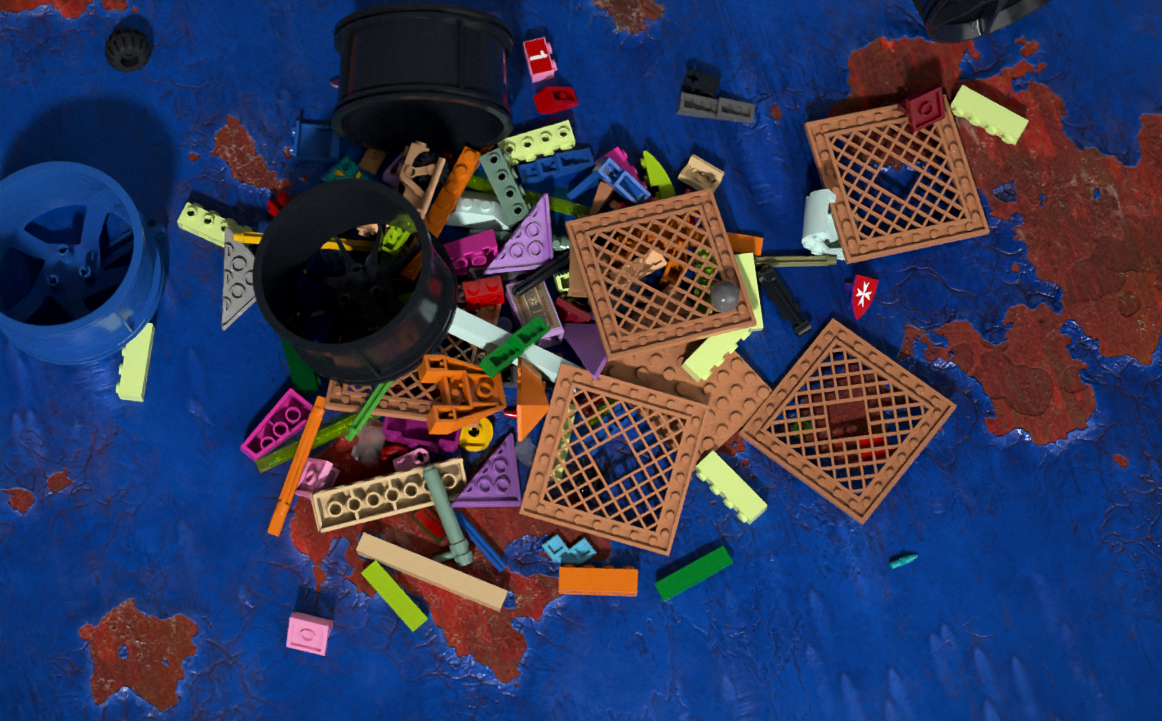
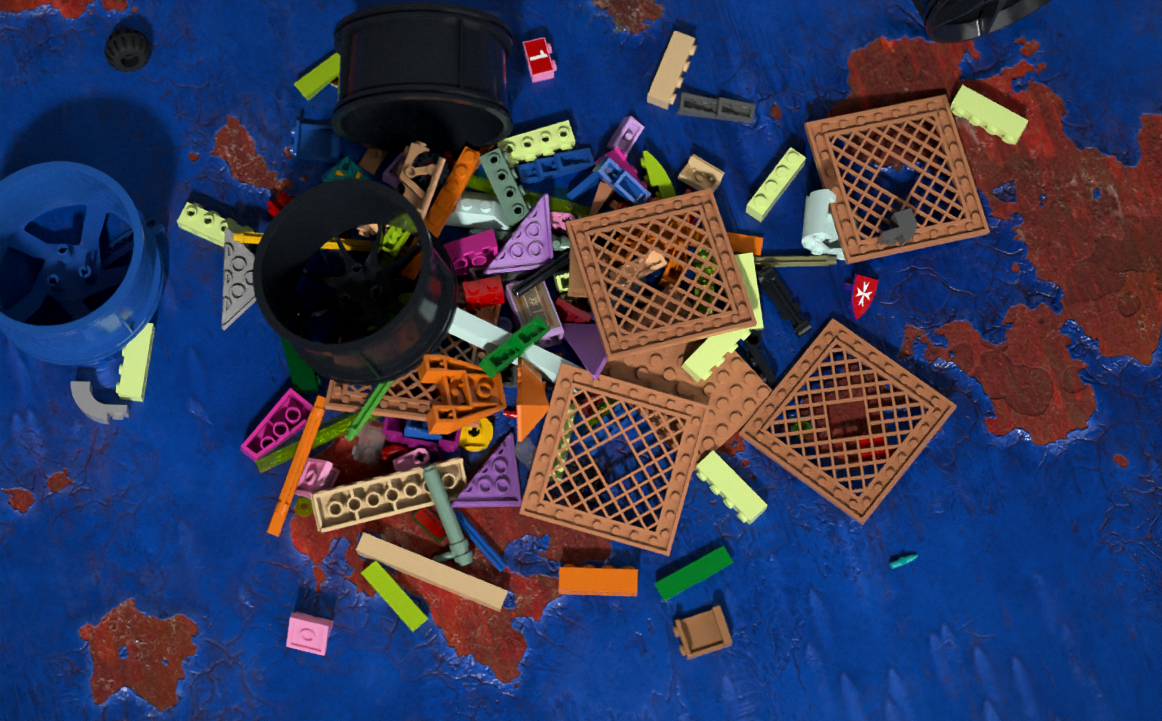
red slope [533,86,579,114] -> none
medium azure tile [542,534,596,565] -> none
black piece [683,70,720,99] -> none
dark grey hair [710,281,739,312] -> none
dark red bracket [897,84,945,132] -> none
none -> light grey arch [71,381,130,424]
none -> lime slope [294,52,340,101]
none -> clear neon green plate [295,497,313,517]
none -> blue slope [403,419,444,443]
none -> bright pink piece [550,211,575,235]
none -> lavender slope [606,116,644,154]
none -> tan brick [647,30,697,110]
none -> medium nougat panel [672,605,732,660]
none -> black plate [743,330,777,387]
none -> yellowish green brick [746,147,806,222]
none -> dark grey brick [878,208,917,247]

